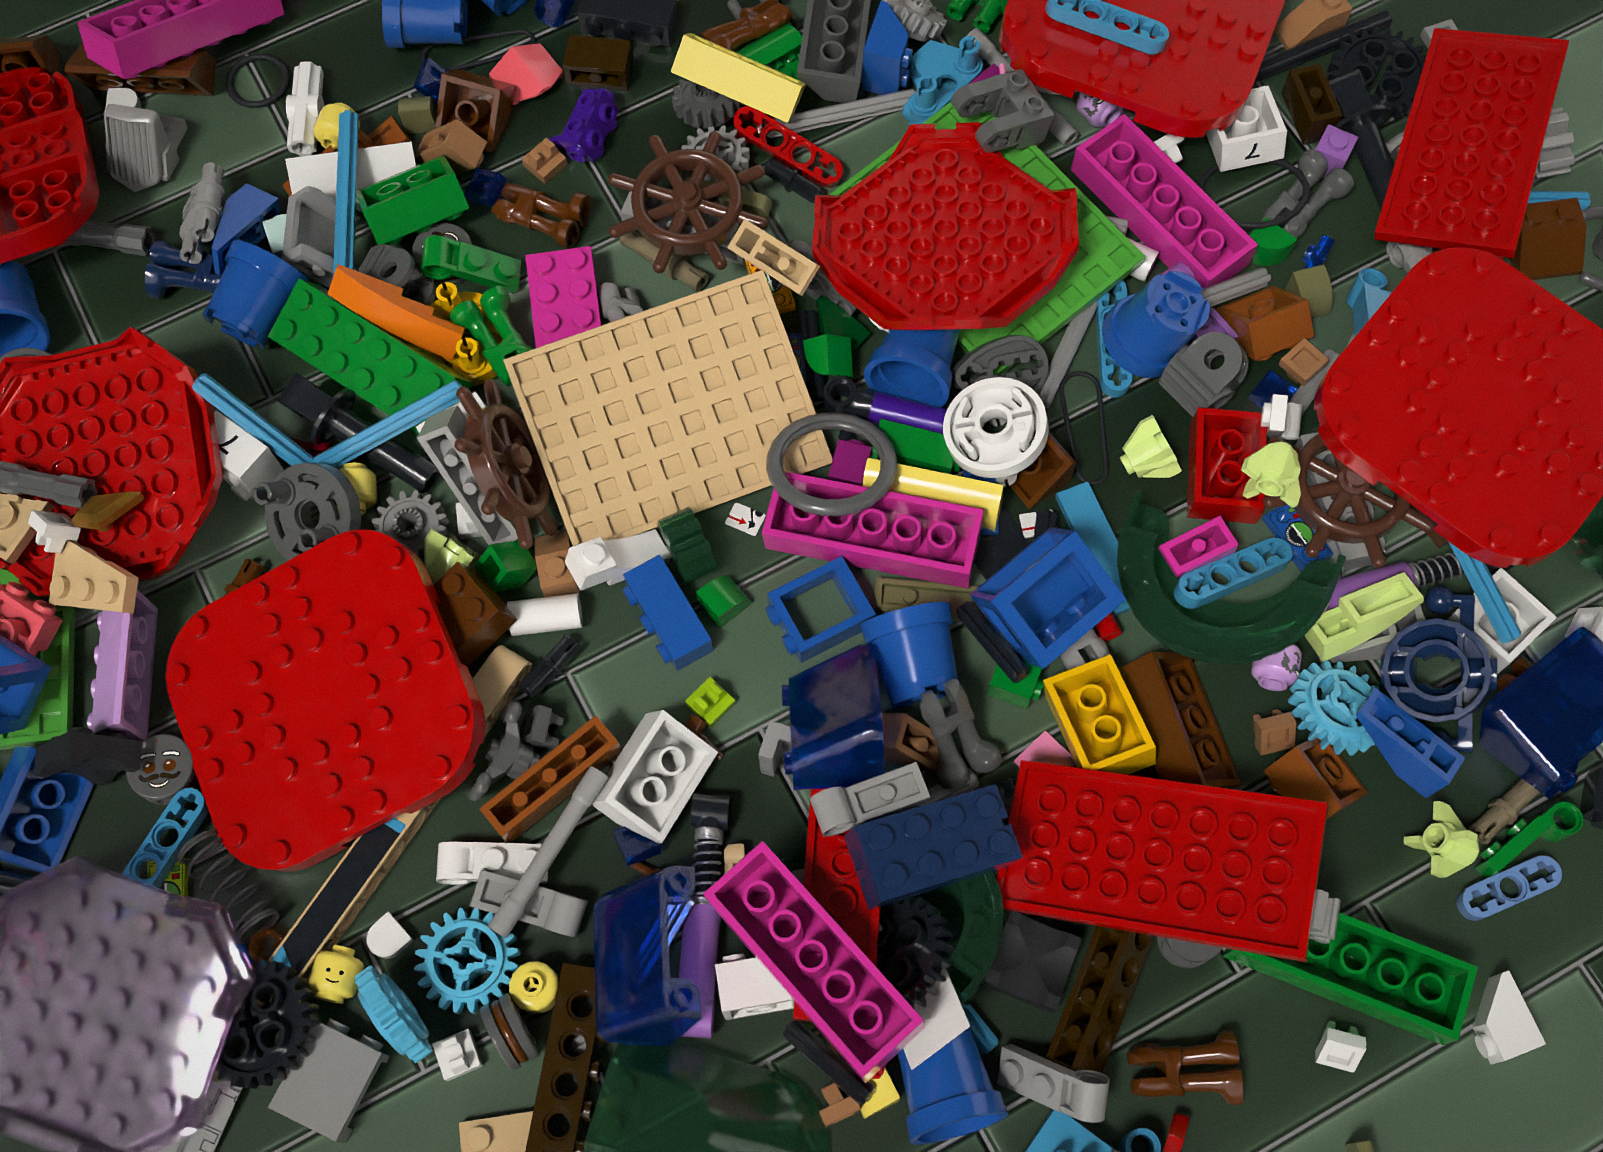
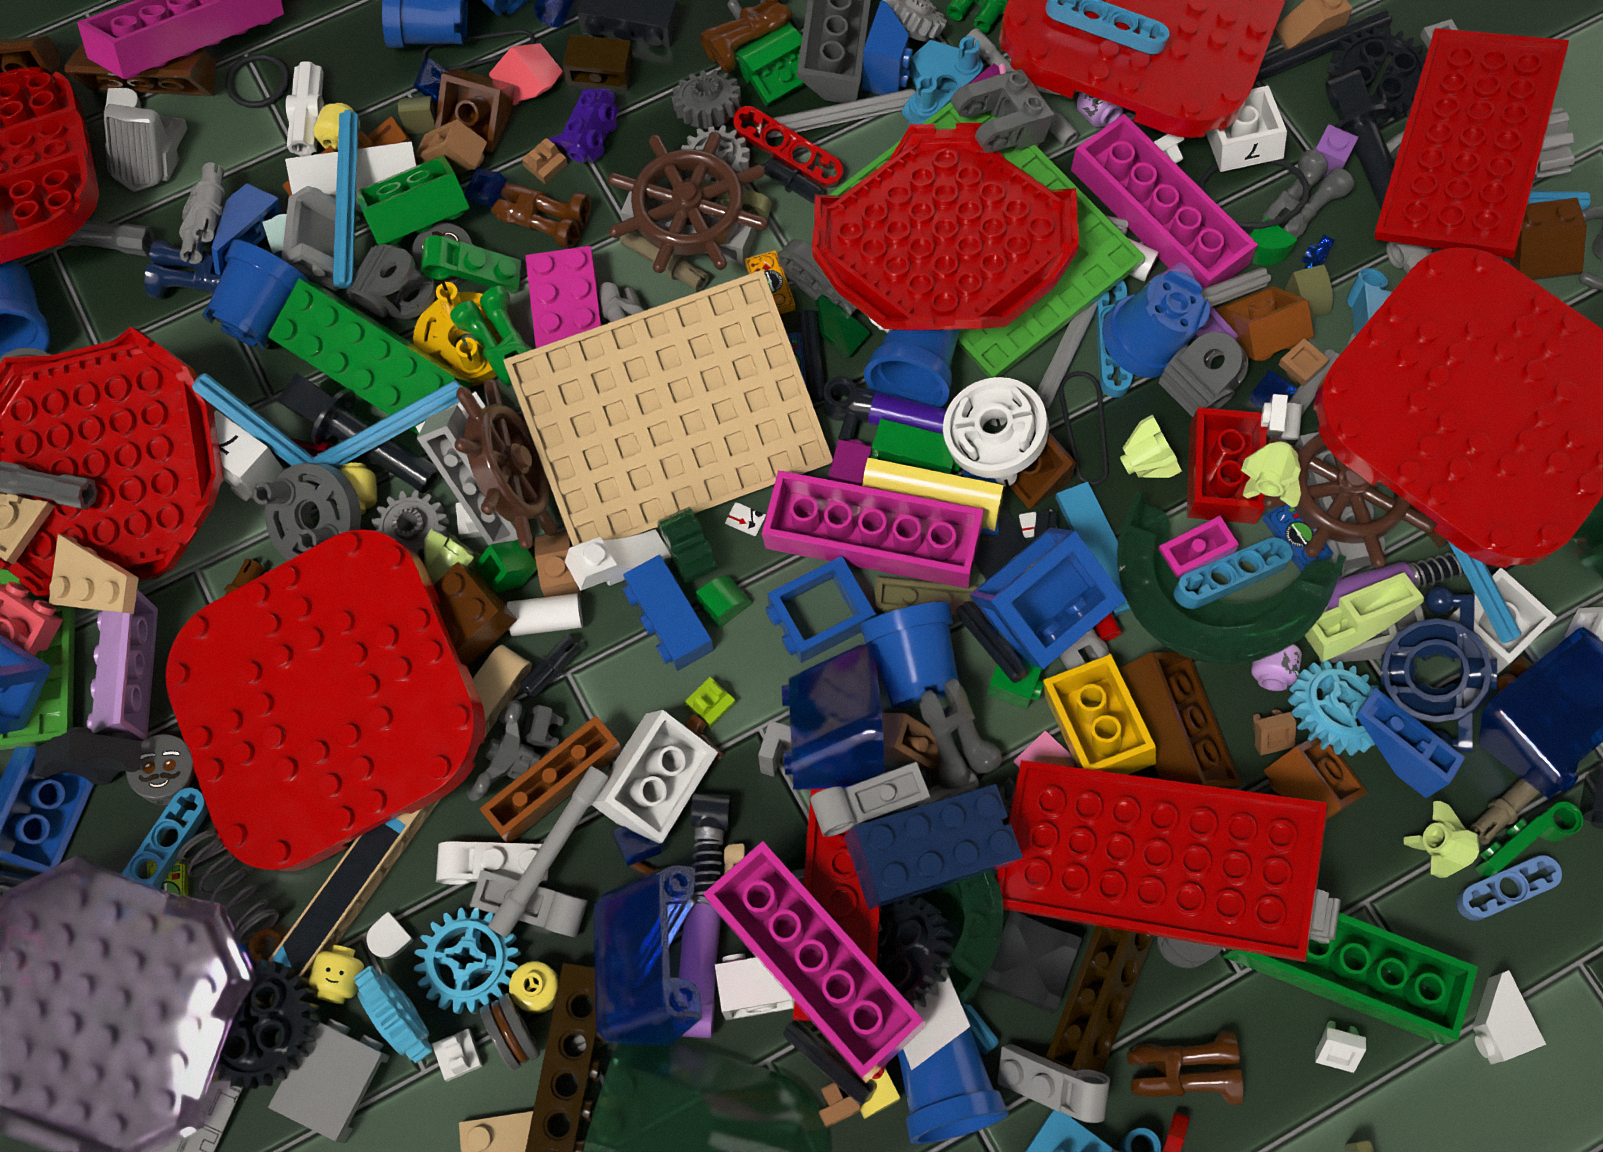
white tile [28,510,81,553] -> none
pearl gold piece [71,492,144,532] -> none
orange slope [327,264,464,360] -> none
light yellow brick [671,33,806,123] -> none
tan slope [727,219,820,296] -> none
dark grey wedge [766,413,898,517] -> none
green brick [803,334,853,378] -> none
dark grey piece [951,335,1049,393] -> none
dark brown brick [1281,63,1343,144] -> none

